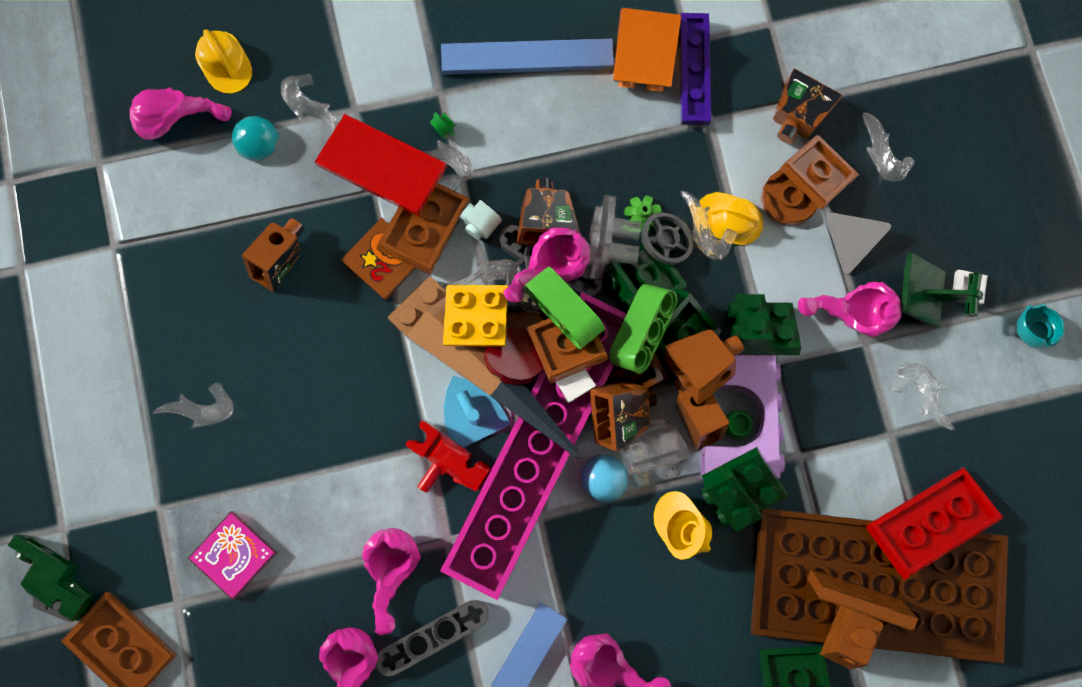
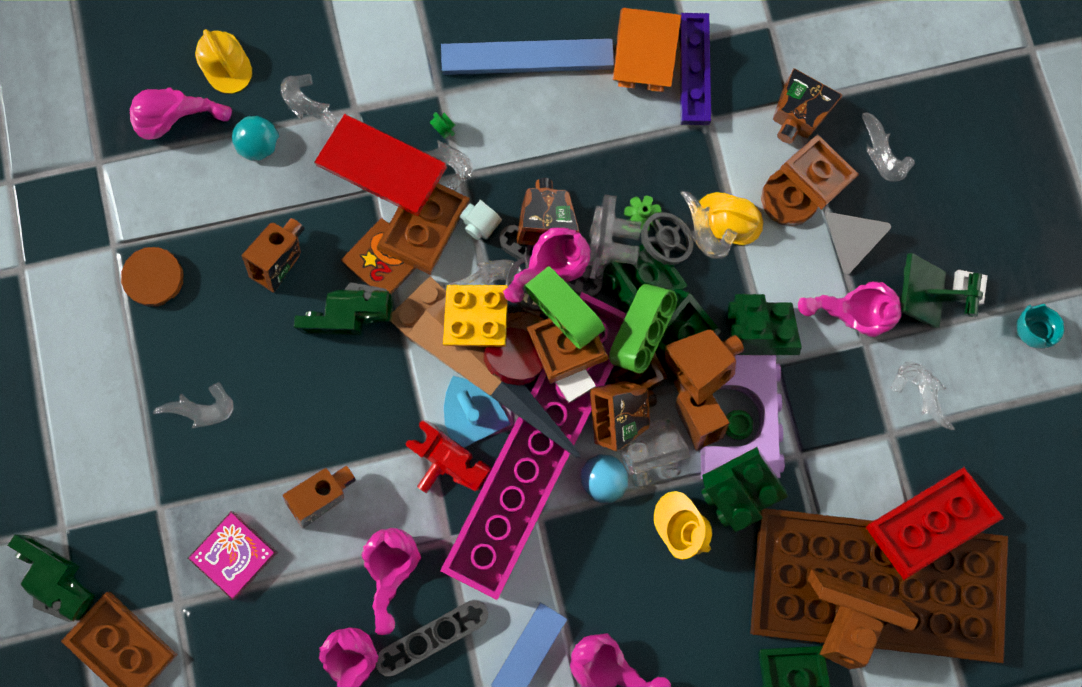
none -> dark orange tile [121,247,184,307]
none -> dark orange torso [282,466,356,529]
none -> dark green plate [294,282,393,335]

